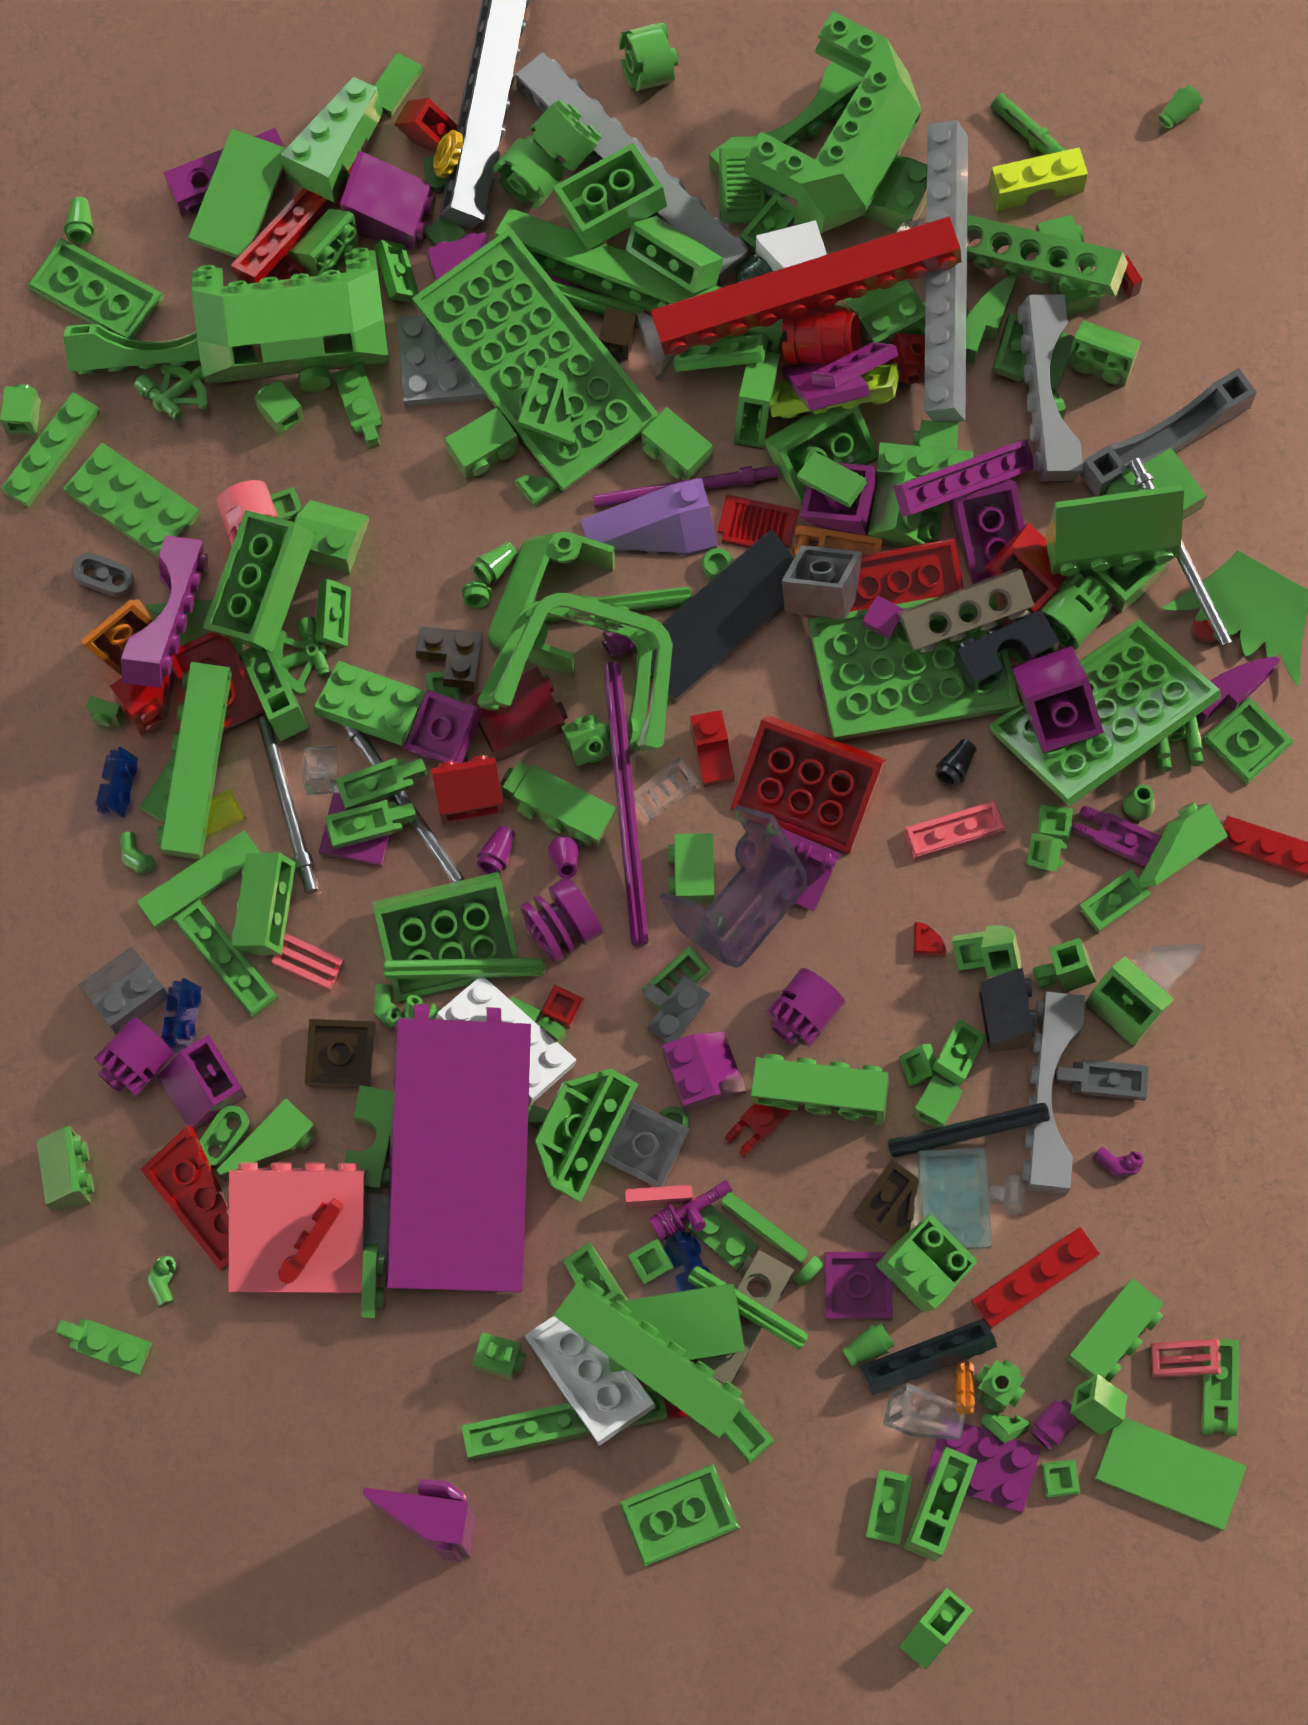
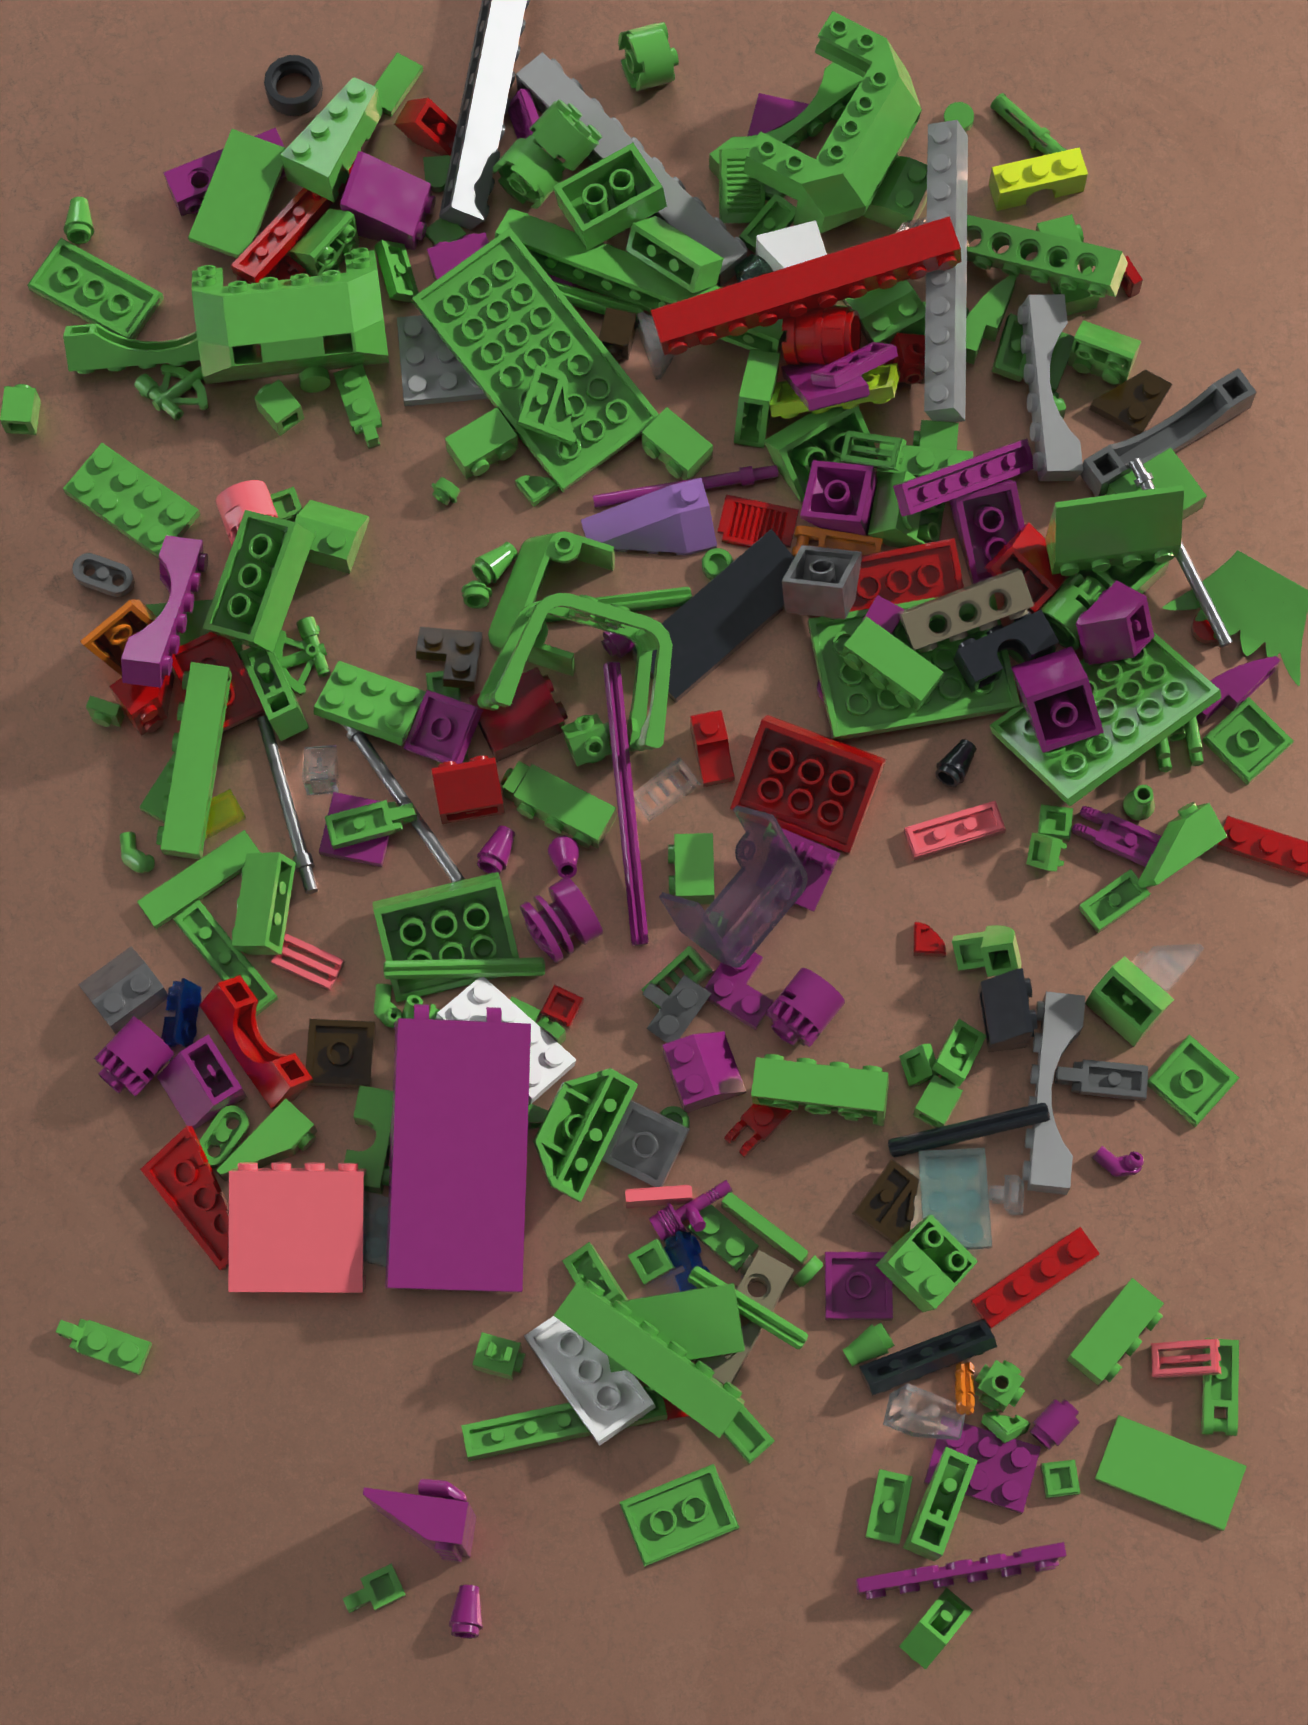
bright green plate [1,392,100,508] -> none
bright green slope [37,1126,94,1211] -> none
clear blue hinge [95,747,138,818] -> none
bright green arm [147,1256,176,1307] -> none
red hinge [277,1198,344,1284] -> none
bright green plate [315,579,351,649] -> none
bright green hinge [336,758,428,810] -> none
bright green plate [361,1243,385,1318] -> none
yellow gear [433,130,463,178] -> none
bright green tile [673,334,769,372] -> none
bright green tile [797,451,867,508] -> none
bright green brick [1032,937,1097,992] -> none
bright green brick [1071,1374,1127,1435] -> none
bright green cone [1158,85,1203,129] -> none
none -> red arch [199,975,313,1109]
none -> black tyre [264,55,323,116]
none -> bright green plate [343,1563,406,1613]
none -> bright green plate [431,477,461,505]
none -> magenta cone [449,1585,483,1639]
none -> magenta plate [508,89,539,139]
none -> magenta plate [705,940,773,1030]
none -> magenta tile [747,93,809,136]
none -> bright green tile [840,430,907,471]
none -> bright green brick [841,616,944,711]
none -> magenta wing [855,1542,1067,1600]
none -> bright green tile [944,102,974,132]
none -> magenta slope [1076,580,1154,665]
none -> dark brown wing [1089,369,1173,435]
none -> bright green tile [1147,1034,1239,1127]

